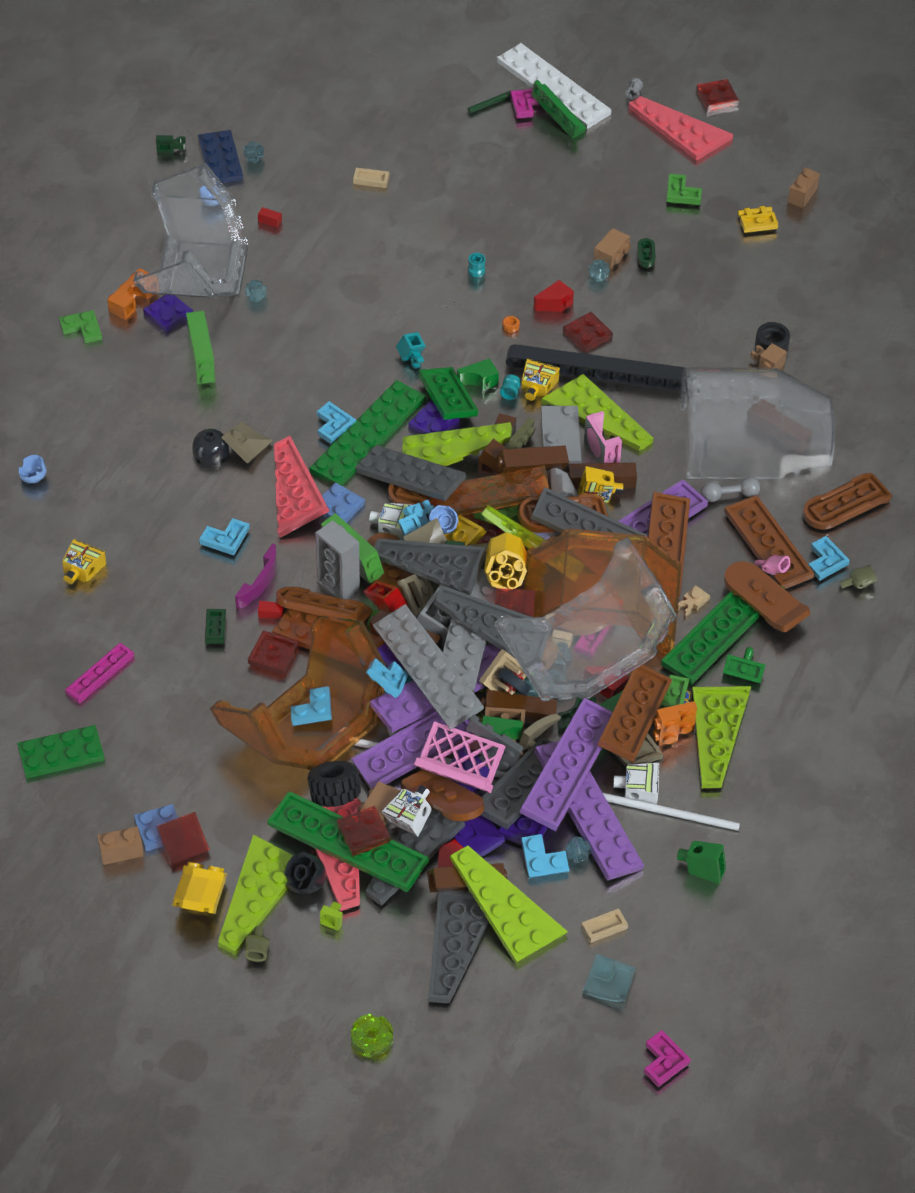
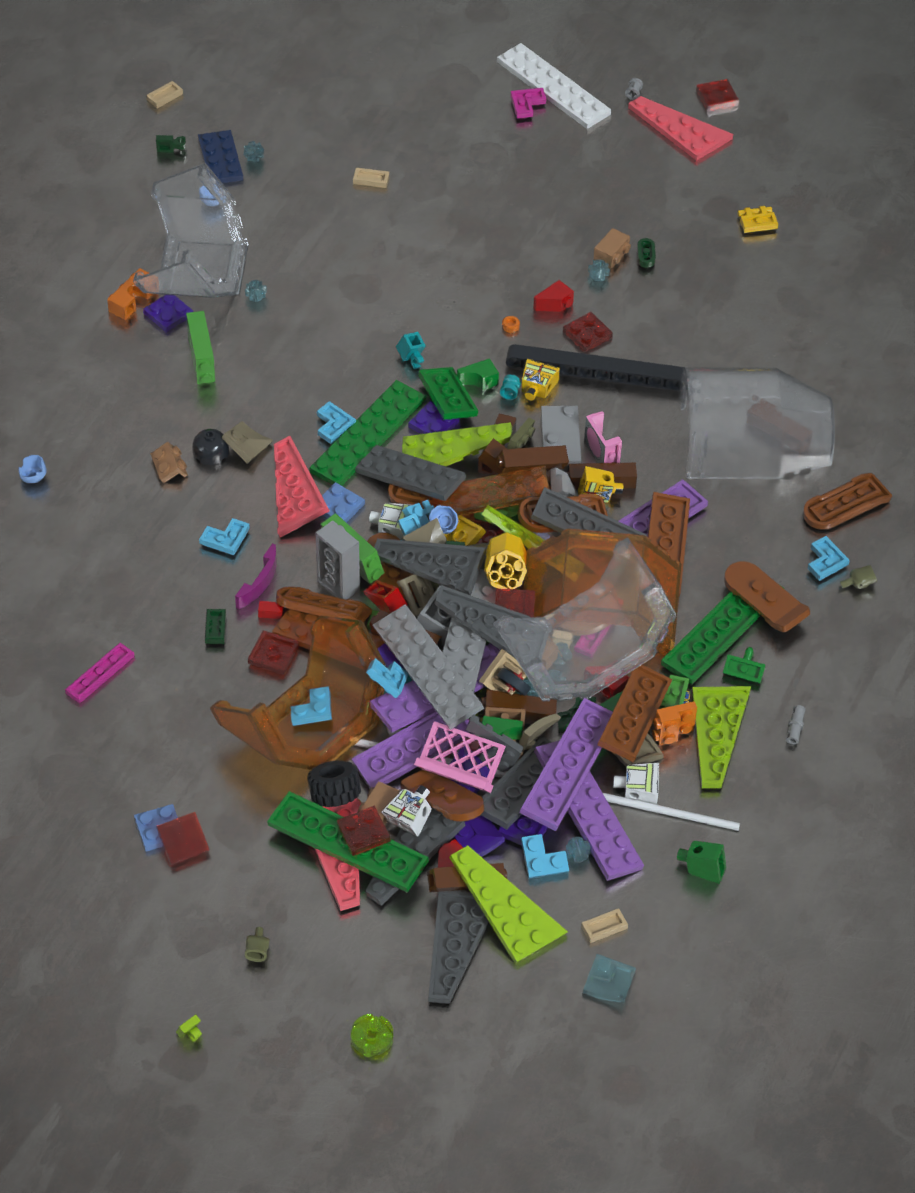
green plate [17,725,105,779] -> none
bright green plate [59,310,102,343] -> none
yellow torso [62,539,106,584] -> none
medium nougat brick [97,826,143,865] -> none
yellow brick [172,862,227,914] -> none
lime wing [218,834,293,956] -> none
red piece [258,207,282,228] -> none
black cylinder [285,852,326,894] -> none
lime tile [320,901,343,931] -> none
dark green bar [467,90,511,114] -> none
teal wheel [468,253,486,277] -> none
green fence [531,80,586,139] -> none
lime wing [541,374,654,451] -> none
dark pink plate [644,1030,691,1087] -> none
bright green plate [666,174,702,205] -> none
tan plate [677,586,710,617] -> none
light grey piece [701,477,761,502] -> none
dark orange plate [724,495,814,589] -> none
medium nougat brick [750,344,787,376] -> none
bright pink piece [754,555,790,575] -> none
black tyre [755,322,790,351] -> none
medium nougat brick [788,167,820,208] -> none
none -> tan tile [146,81,183,108]
none -> medium nougat bracket [150,442,188,483]
none -> lime tile [176,1014,202,1042]
none -> light grey pin [786,705,806,745]

